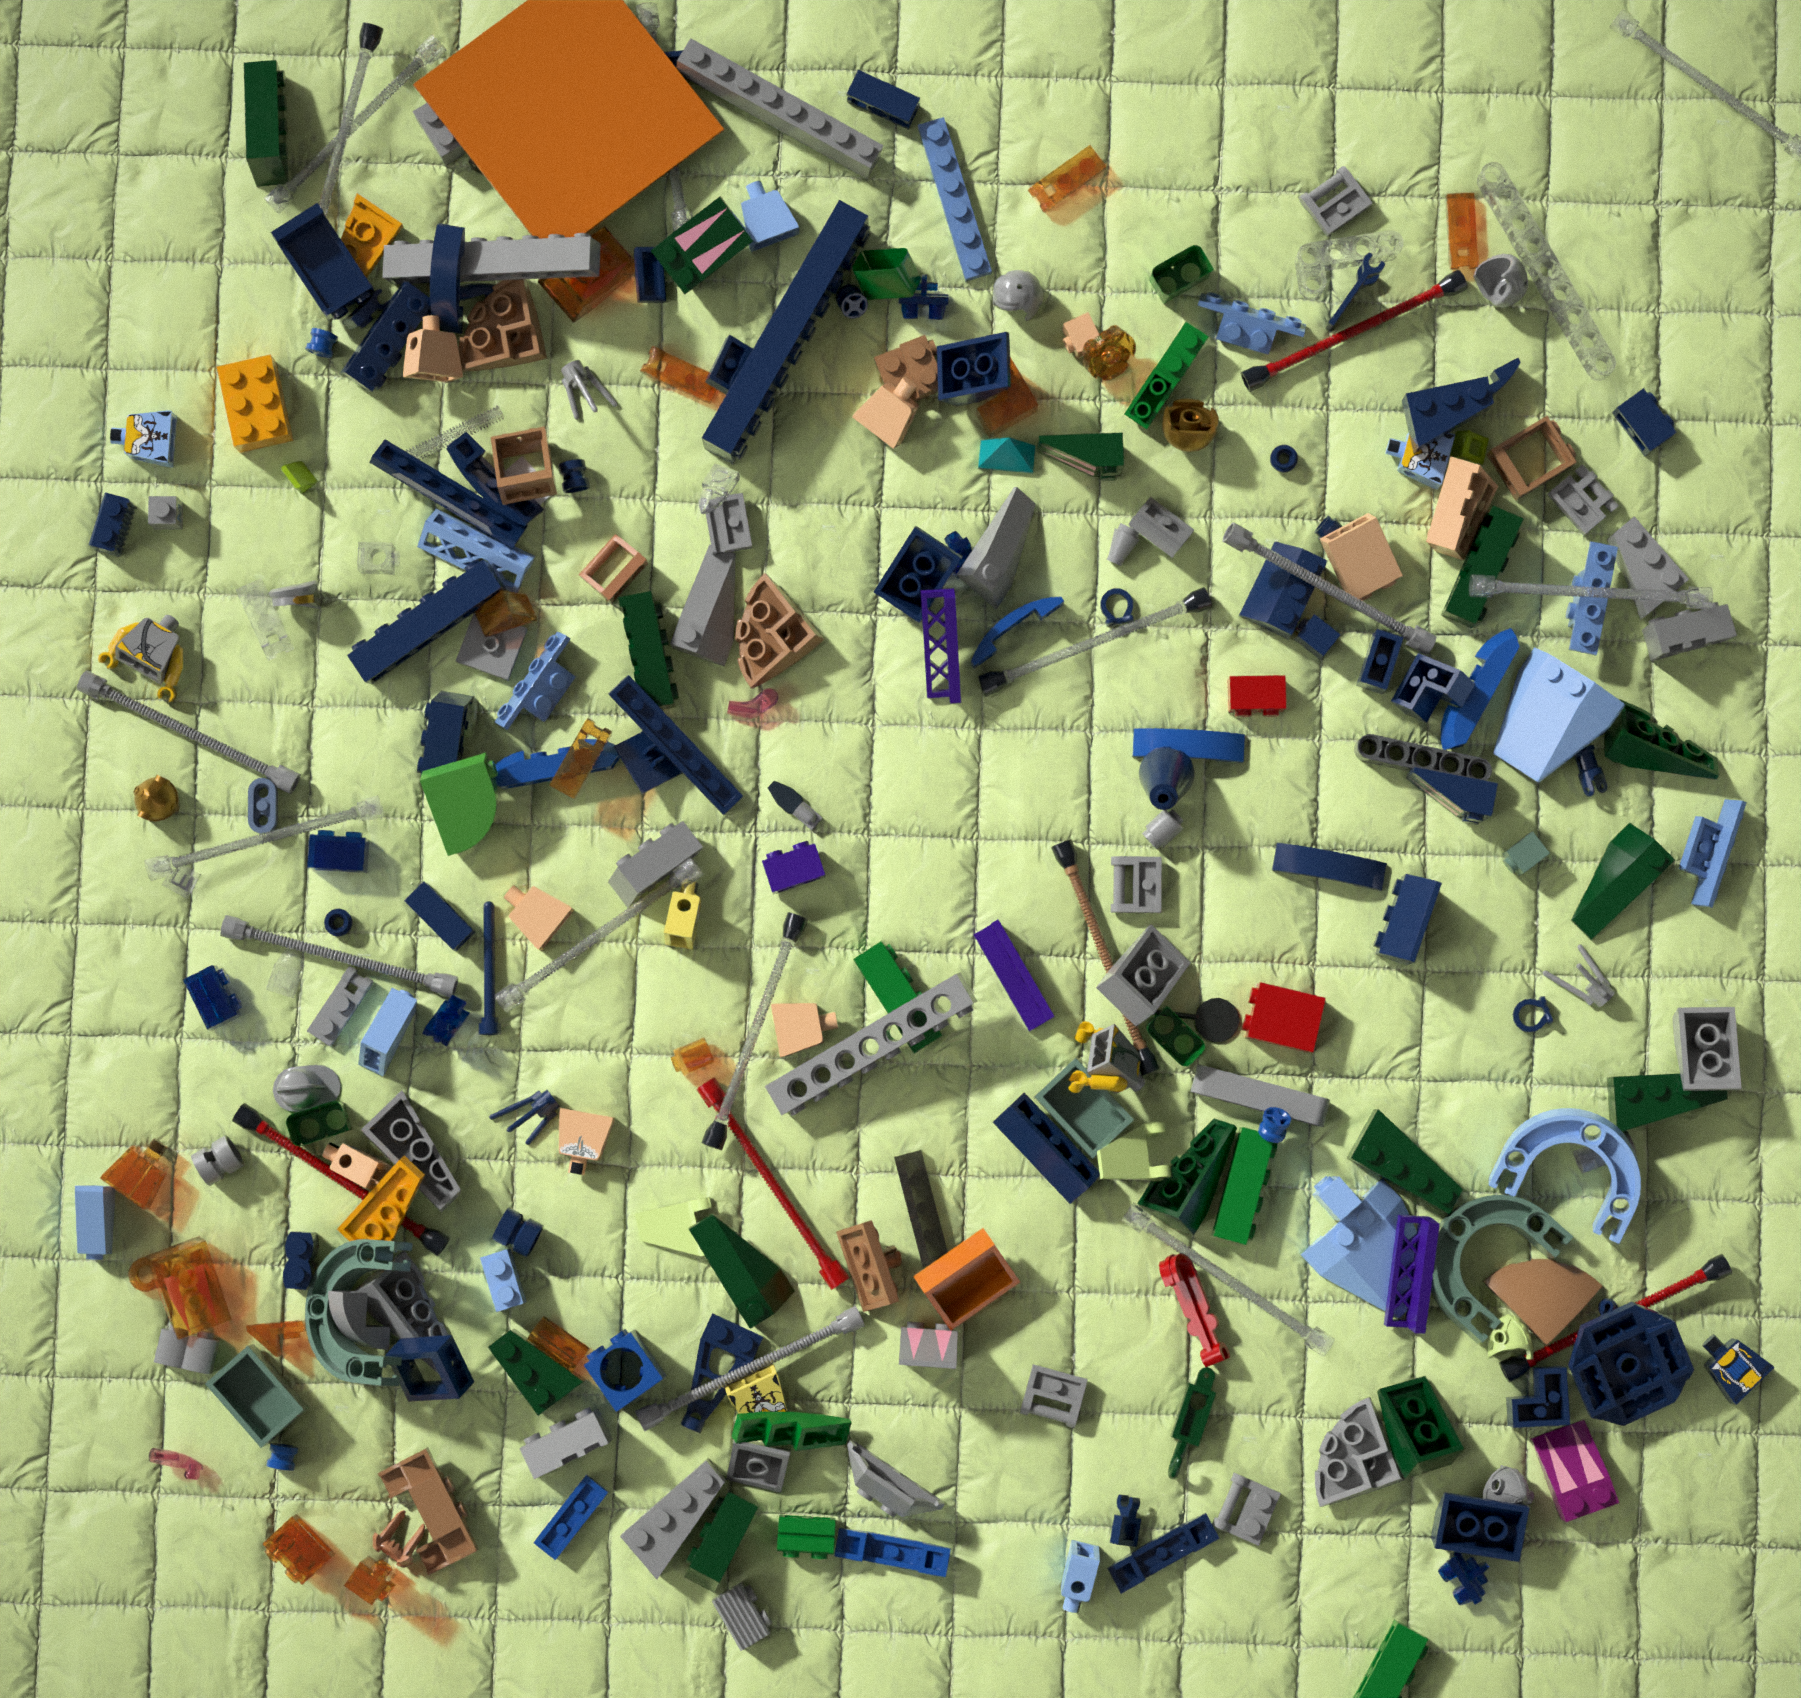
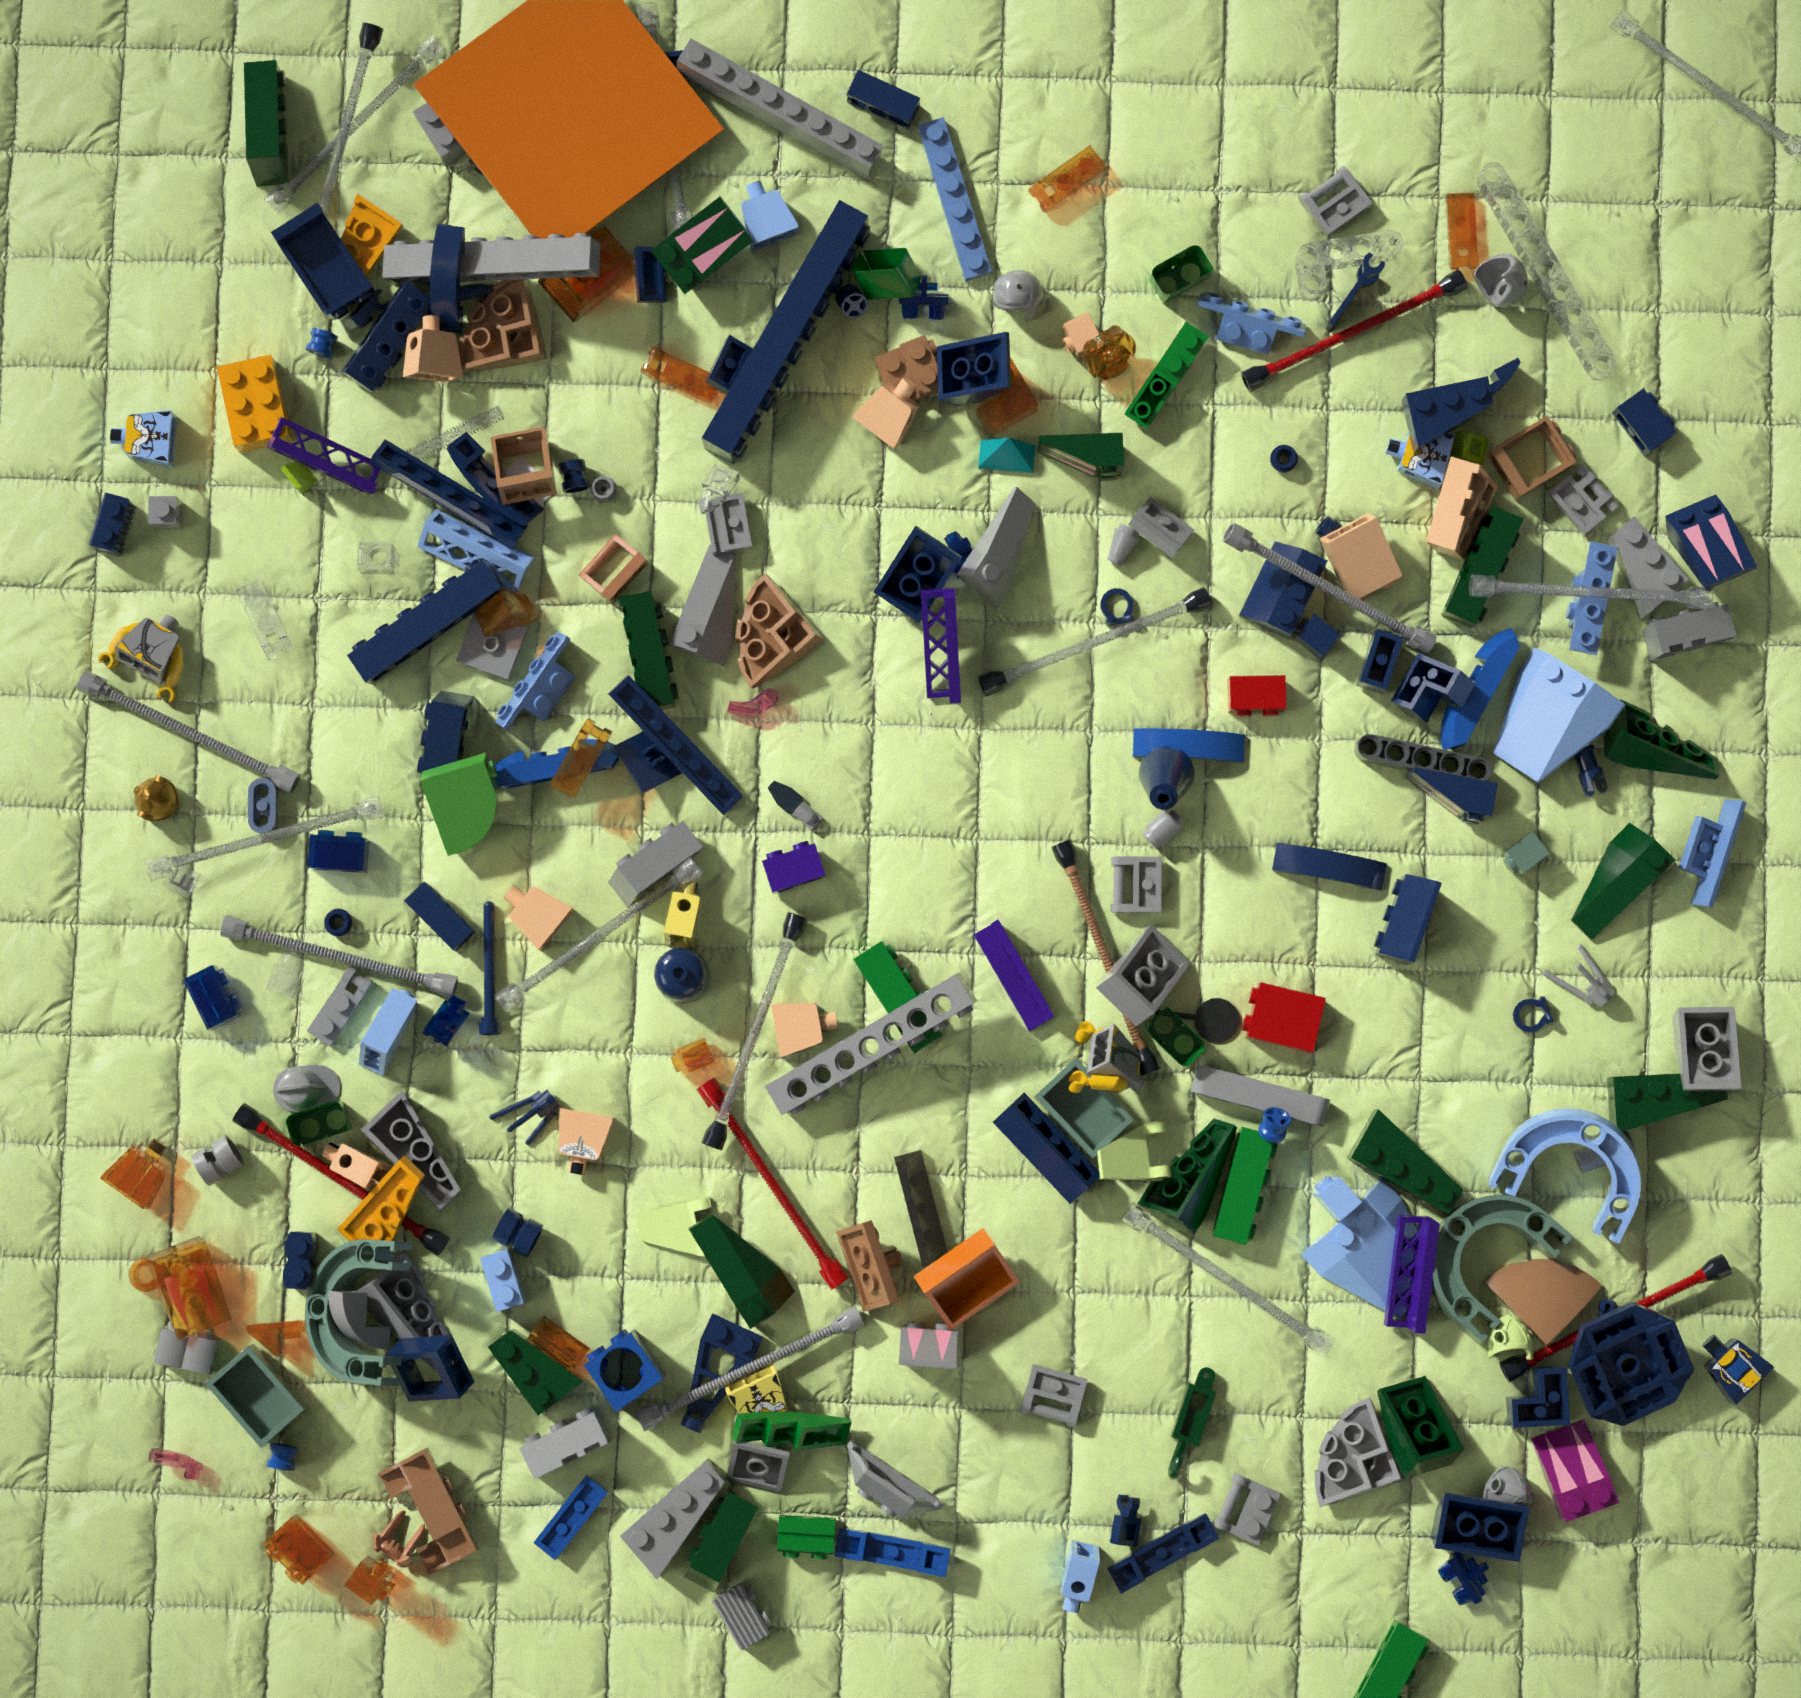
light blue slope [75,1185,116,1260] -> none
light grey piece [268,580,321,609] -> none
light grey plant [561,360,617,420] -> none
blue slope [971,597,1064,669] -> none
red piece [1159,1254,1230,1367] -> none
pearl gold cylinder [1162,399,1219,452] -> none
none -> dark purple fence [267,417,380,494]
none -> light grey plate [590,475,617,503]
none -> dark blue cylinder [654,947,711,1004]
none -> dark blue slope [1665,494,1757,590]

